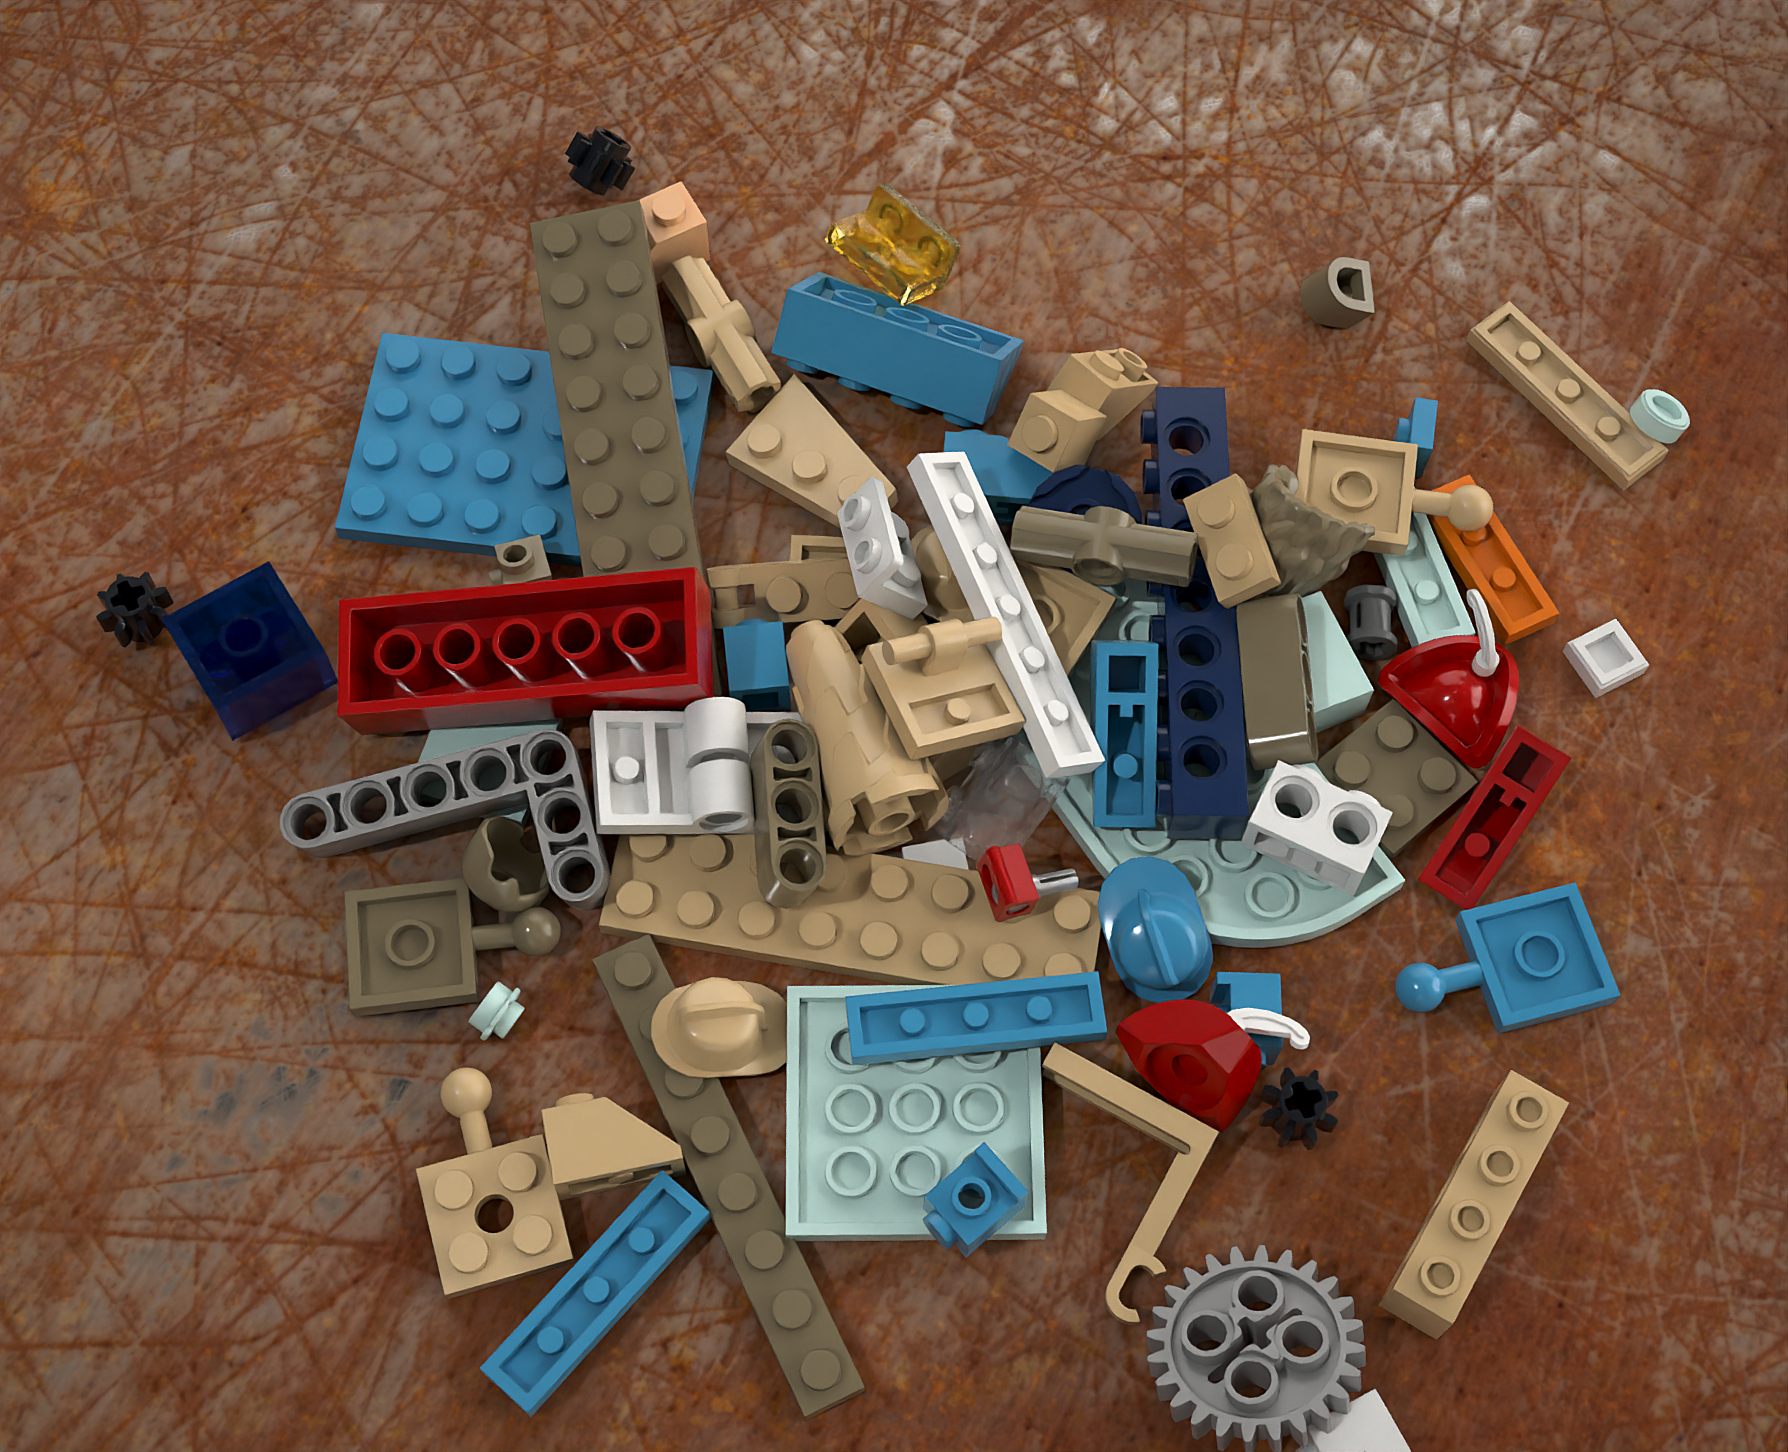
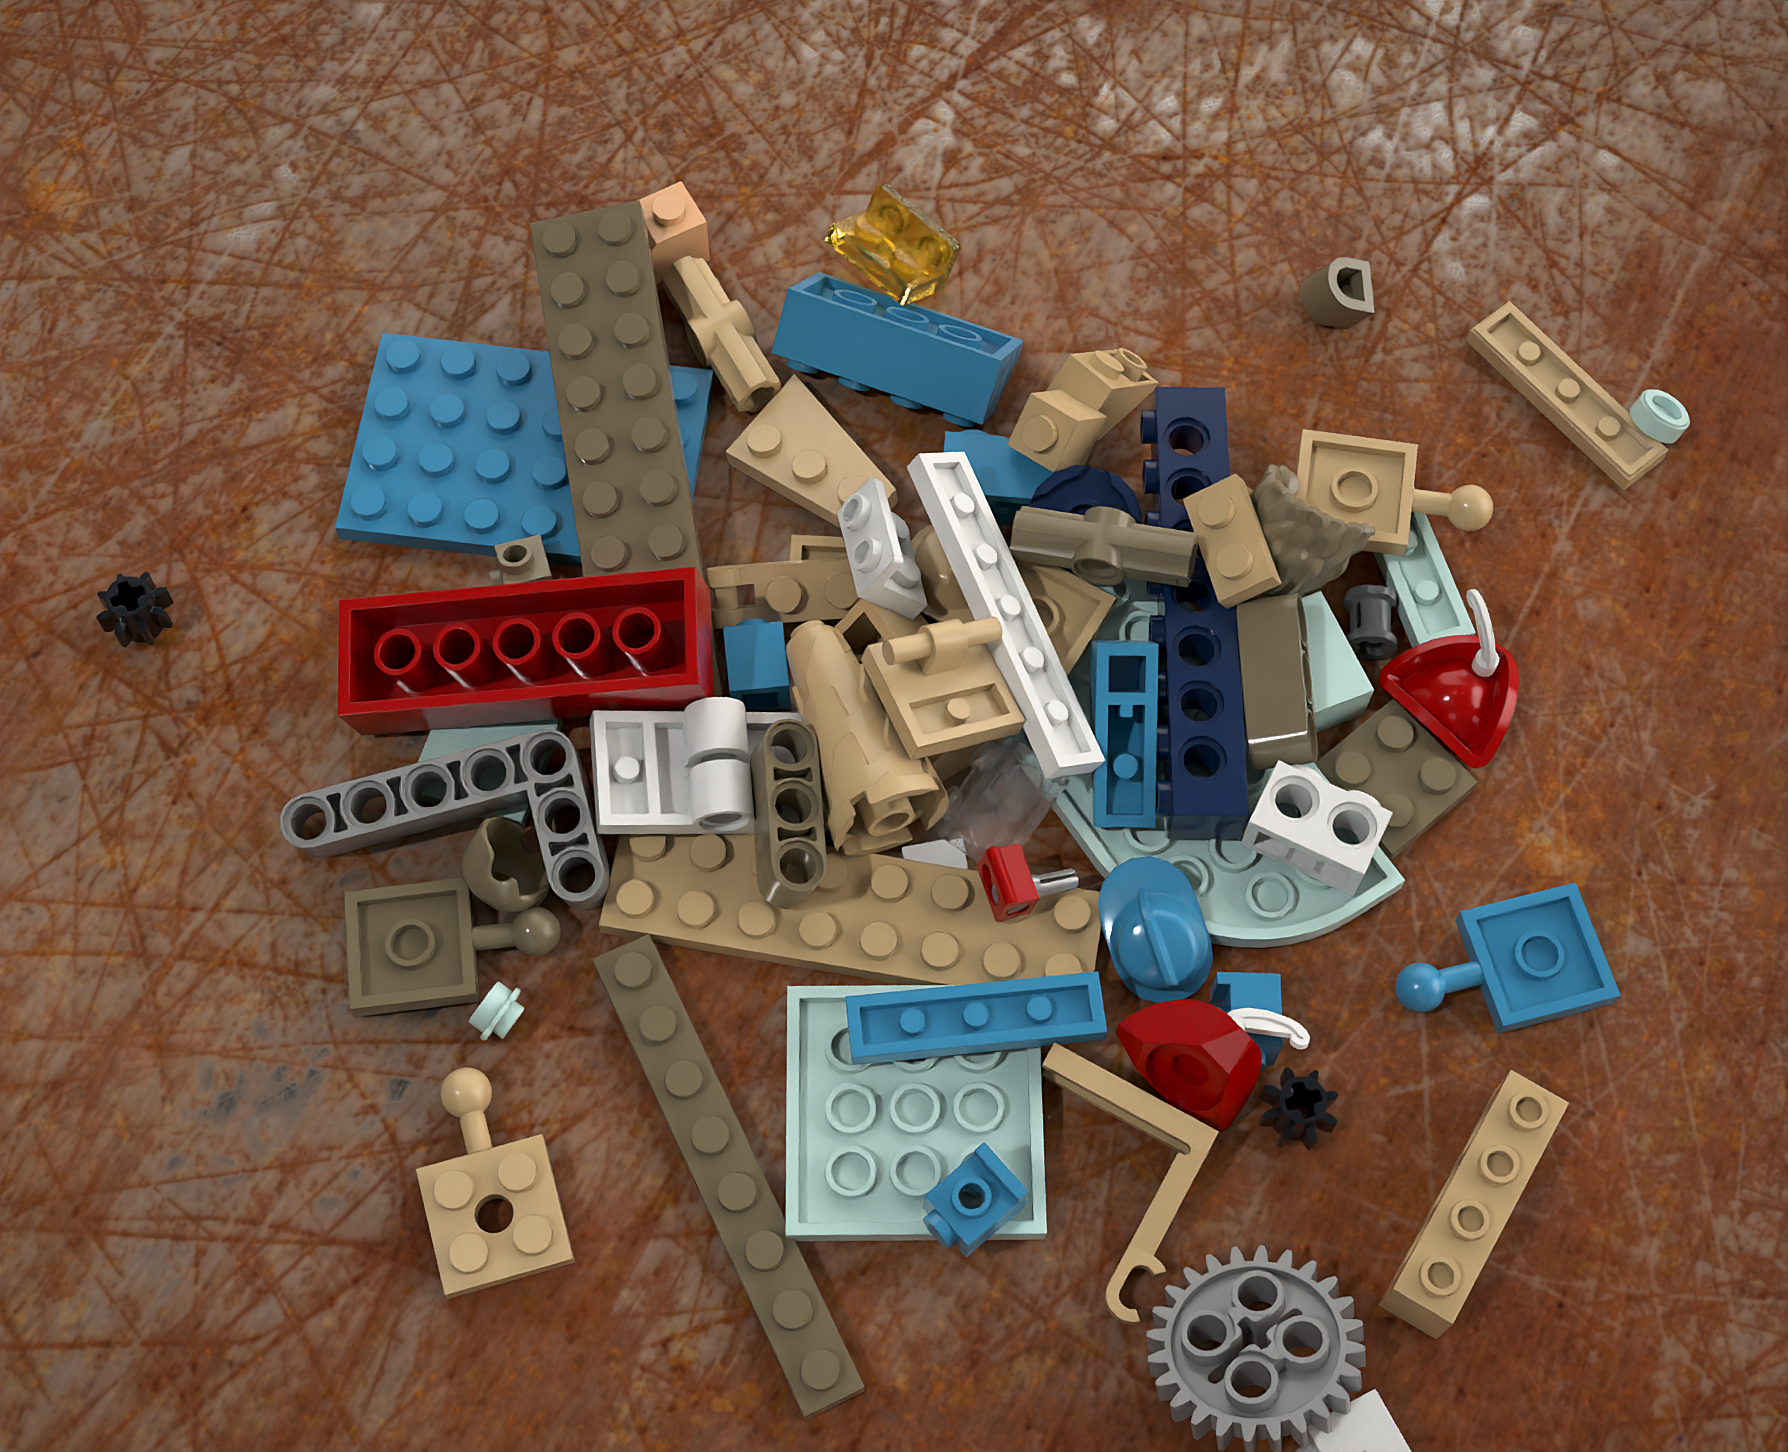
clear blue brick [161,561,338,741] -> none
dark azure plate [480,1170,711,1417] -> none
tan slope [541,1093,687,1200] -> none
black gear [565,126,635,195] -> none
tan piece [651,977,787,1078] -> none
dark azure plate [1393,397,1438,478] -> none
red slope [1418,725,1572,910] -> none
orange plate [1426,474,1560,646] -> none
white tile [1563,619,1649,698] -> none

